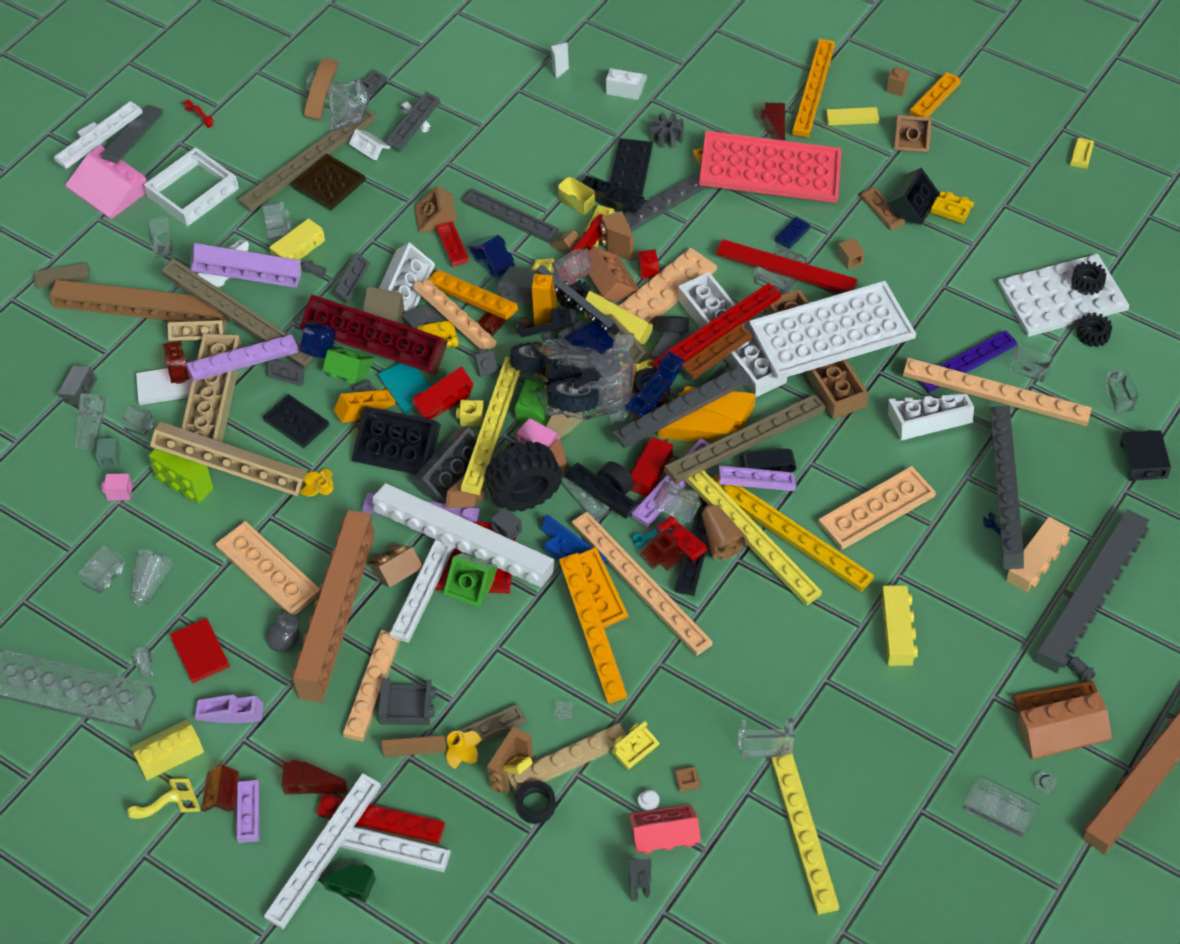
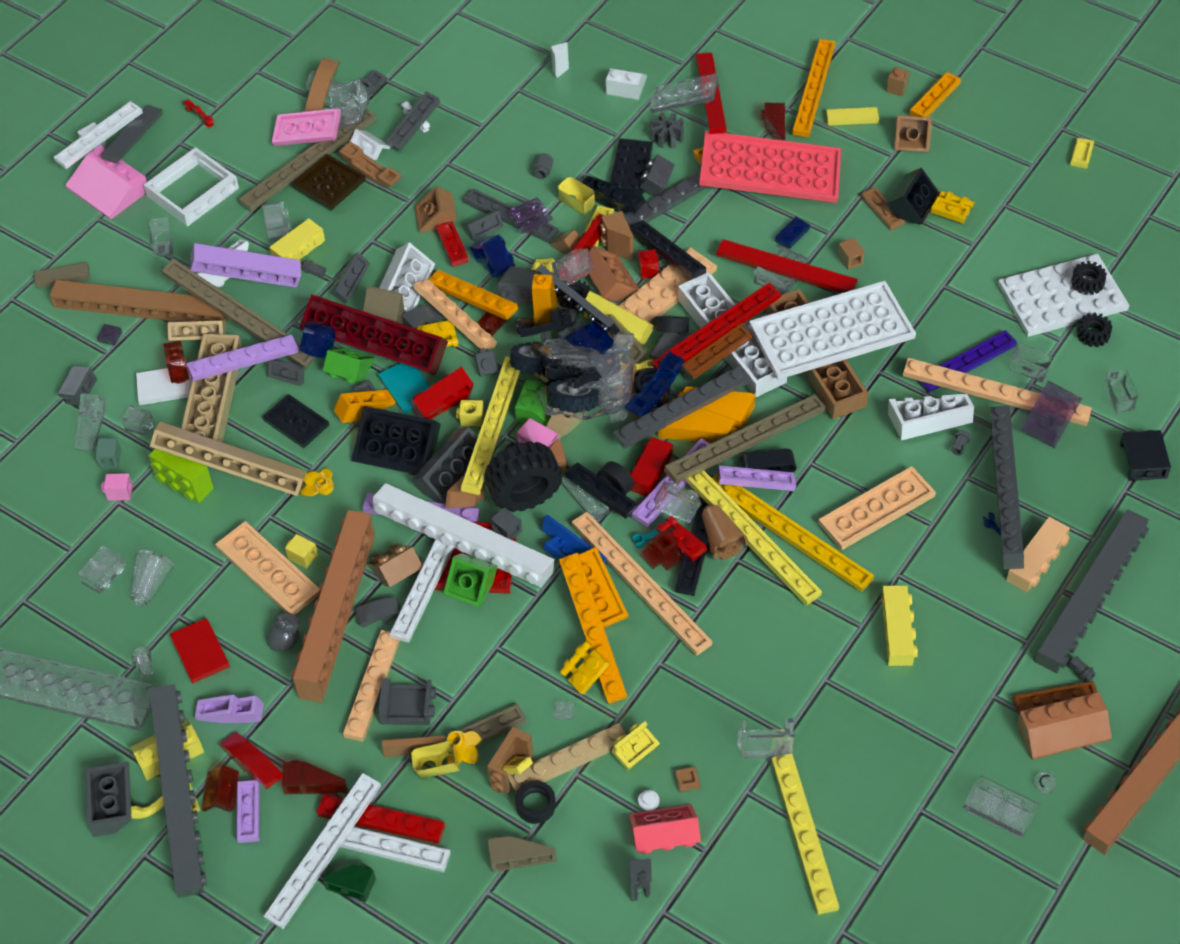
none -> dark grey slope [86,762,132,837]
none -> clear purple plate [97,324,122,346]
none -> dark grey brick [149,684,207,898]
none -> red slope [219,732,283,790]
none -> bright pink plate [272,108,341,146]
none -> light yellow brick [285,534,318,569]
none -> medium nougat slope [339,141,402,187]
none -> dark grey slope [356,597,401,628]
none -> light yellow piece [412,742,460,779]
none -> dark grey hinge [466,210,504,241]
none -> dark tan slope [488,835,557,872]
none -> clear purple plate [507,197,553,234]
none -> dark grey brick [533,153,554,179]
none -> yellow plate [560,640,610,695]
none -> black plate [629,220,706,279]
none -> flat silver brick [640,154,675,197]
none -> clear plate [649,73,719,113]
none -> red tile [696,52,727,134]
none -> dark grey pin [951,430,970,455]
none -> clear purple plate [1021,381,1083,448]

